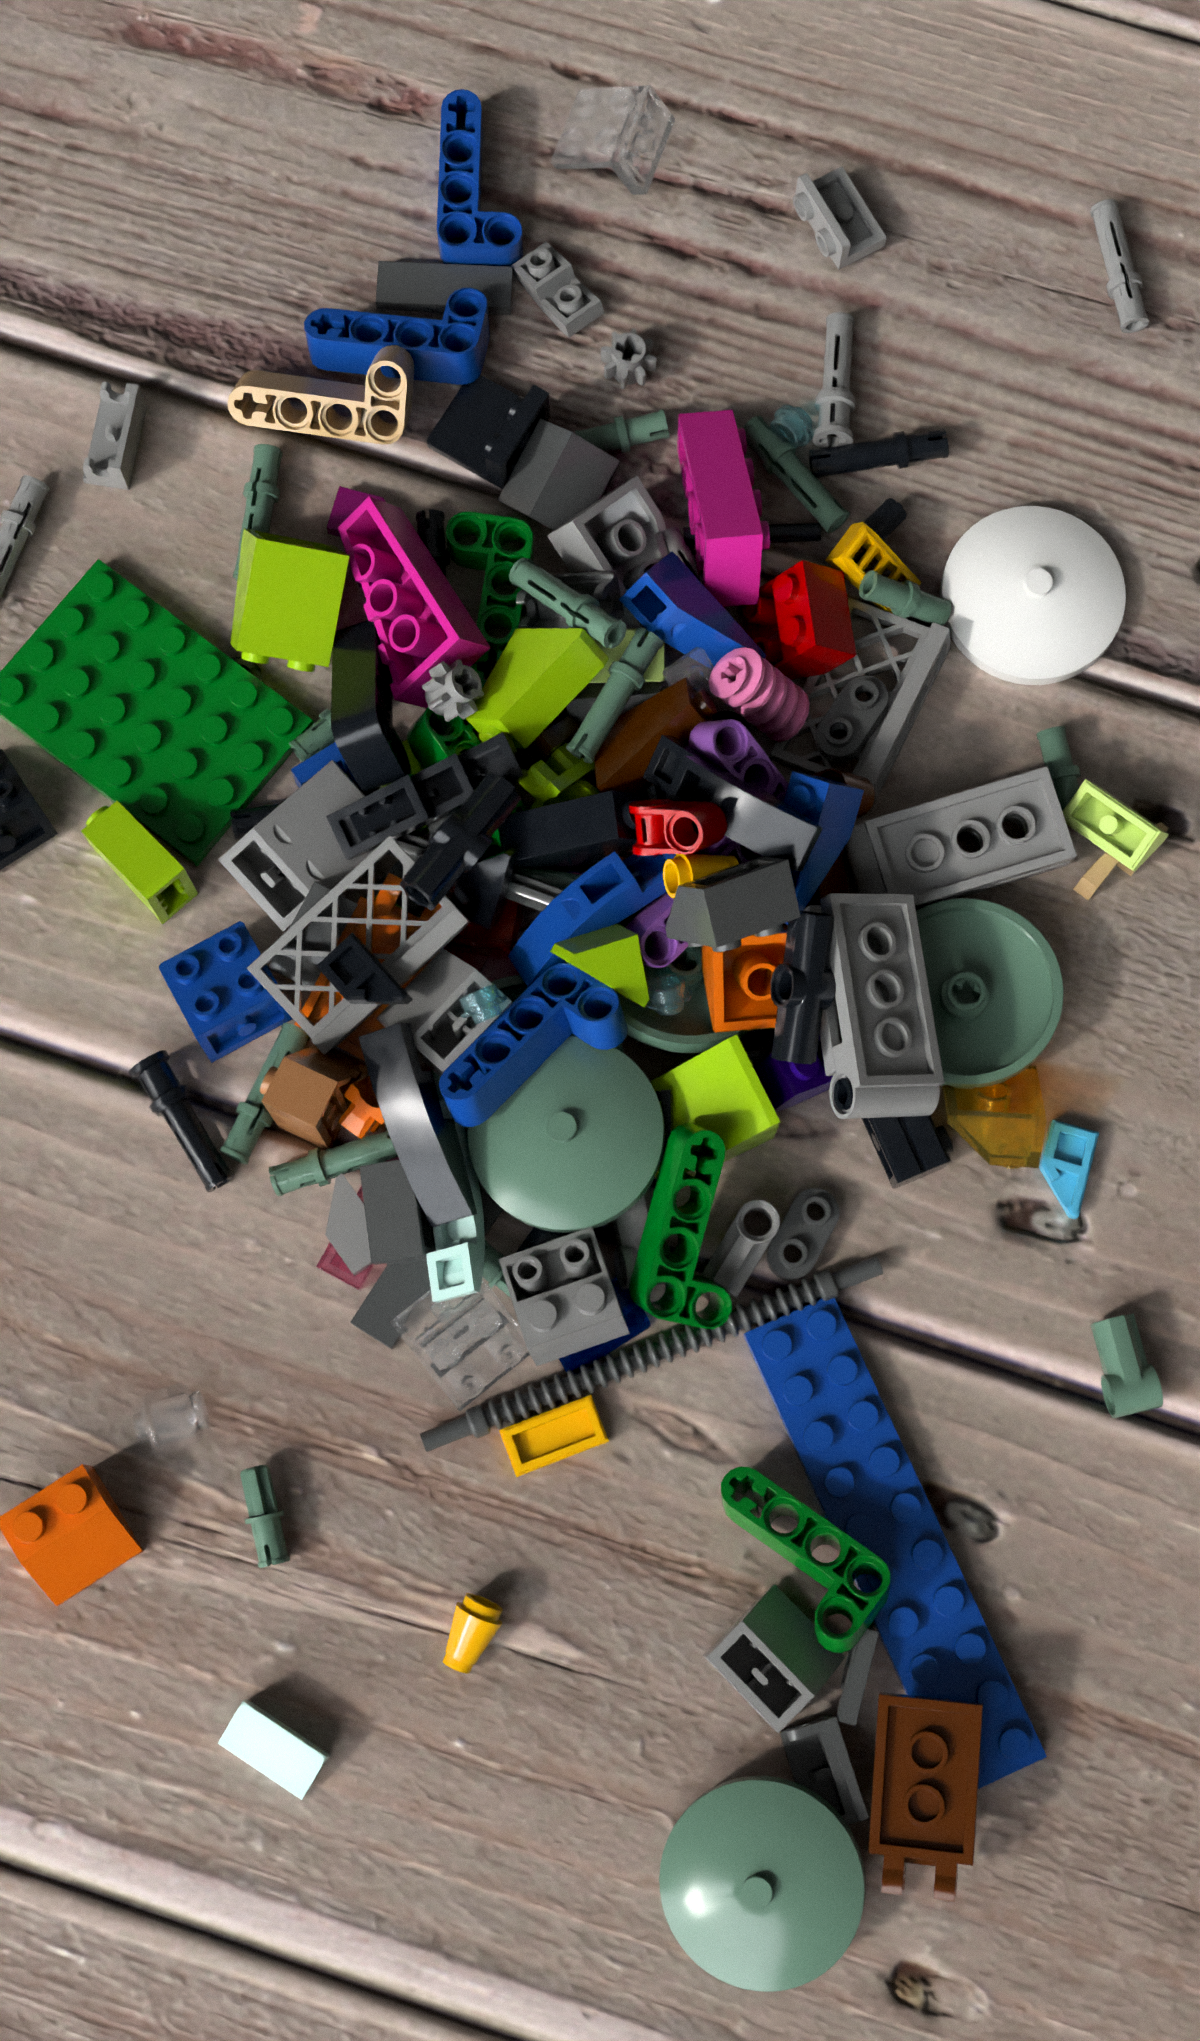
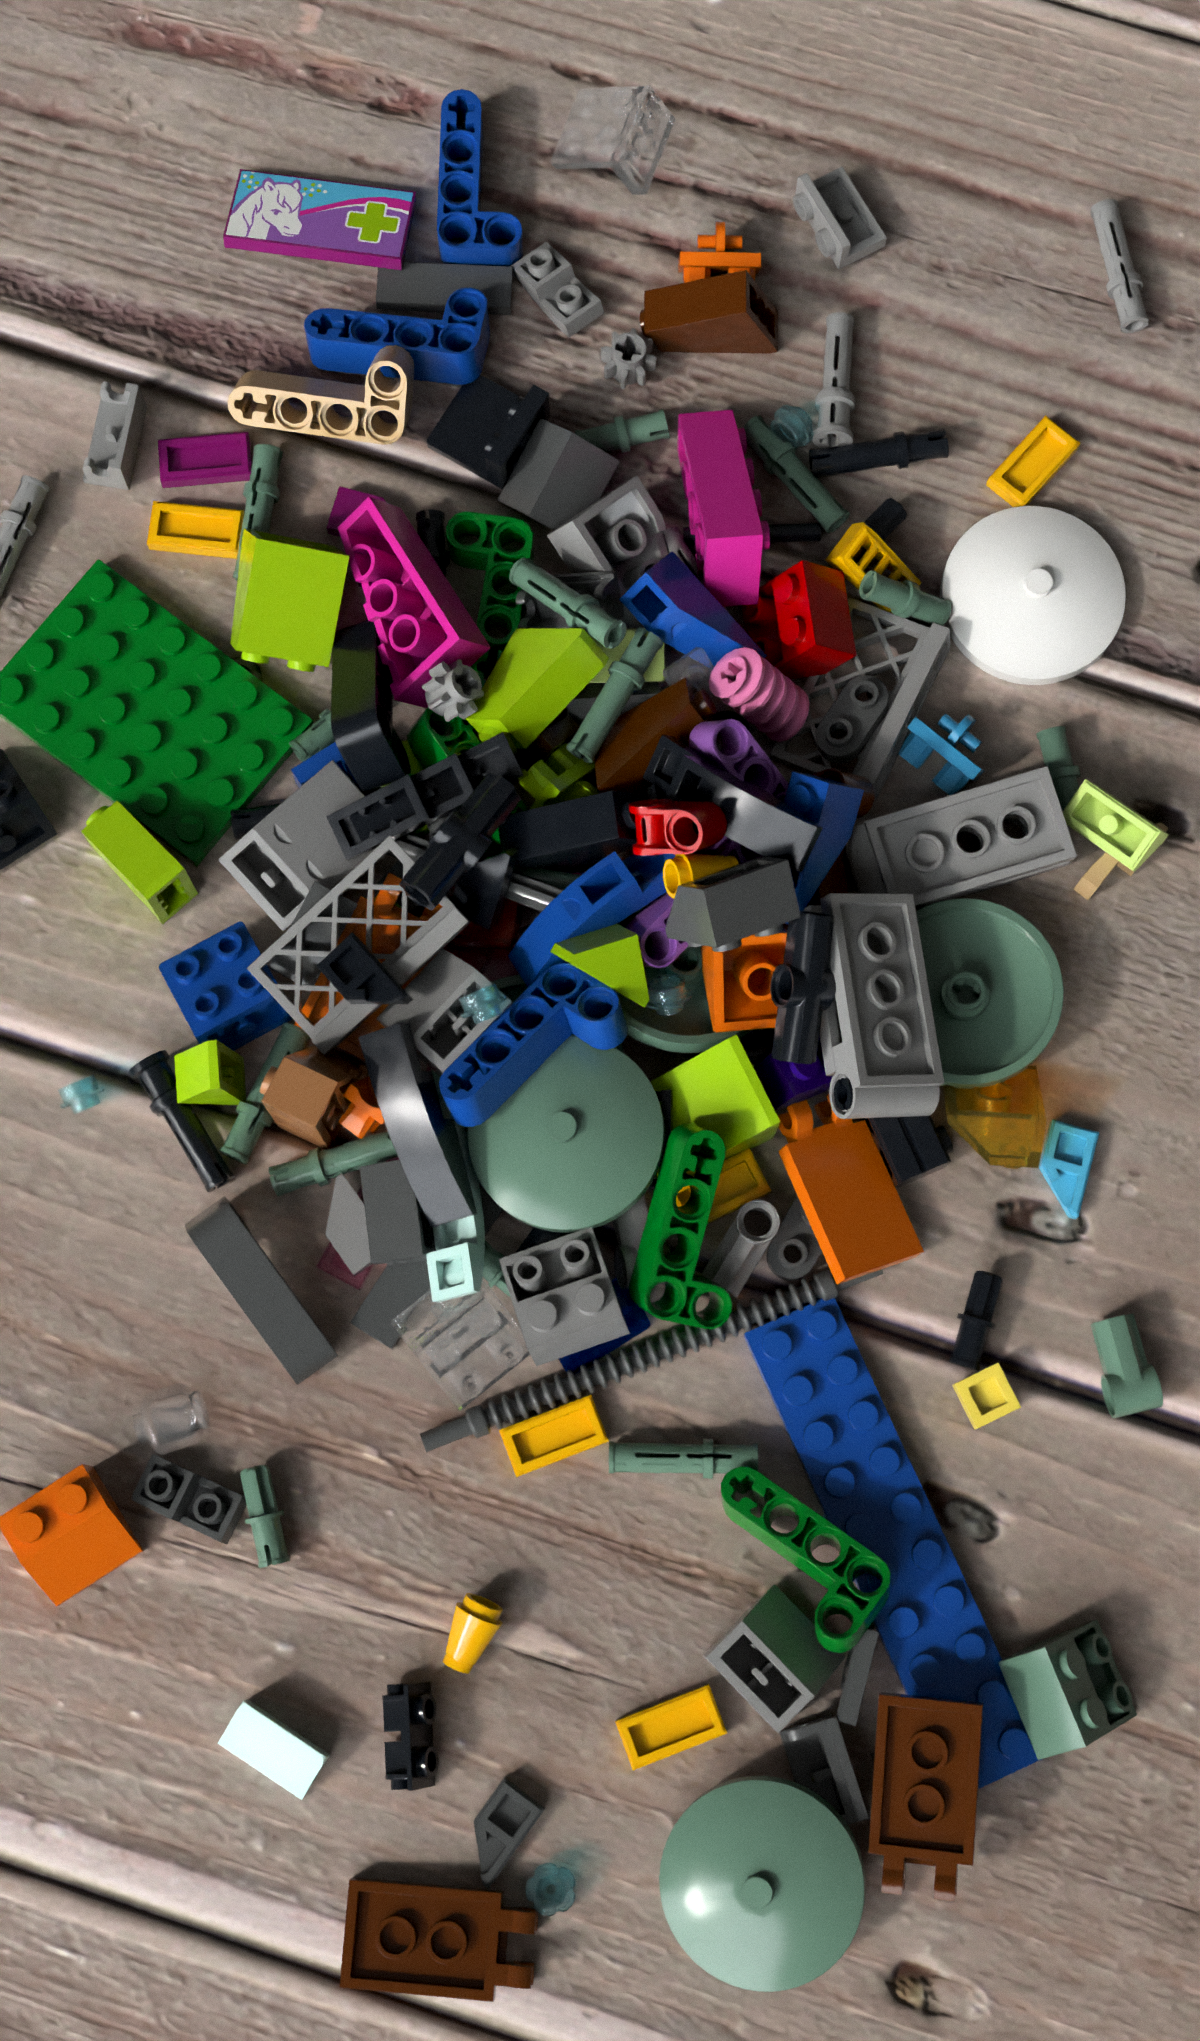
none -> clear light blue plate [58,1075,105,1114]
none -> dark grey slope [131,1454,247,1544]
none -> yellow tile [147,501,244,559]
none -> magenta tile [158,432,252,488]
none -> lime slope [174,1040,247,1105]
none -> dark grey beam [185,1196,338,1385]
none -> tile [223,169,416,270]
none -> reddish brown tile [339,1877,539,2002]
none -> black hinge [382,1682,439,1791]
none -> dark grey tile [474,1777,545,1889]
none -> clear light blue plate [526,1863,576,1916]
none -> sand green pin [609,1439,758,1479]
none -> yellow tile [615,1684,727,1770]
none -> reddish brown slope [640,270,778,354]
none -> yellow tile [676,1148,771,1224]
none -> orange hips [678,222,761,283]
none -> orange tile [778,1094,924,1285]
none -> dark azure hips [898,713,985,795]
none -> black axle [949,1271,1003,1371]
none -> light yellow plate [952,1362,1021,1430]
none -> yellow tile [986,415,1080,507]
none -> sand green slope [998,1619,1137,1760]

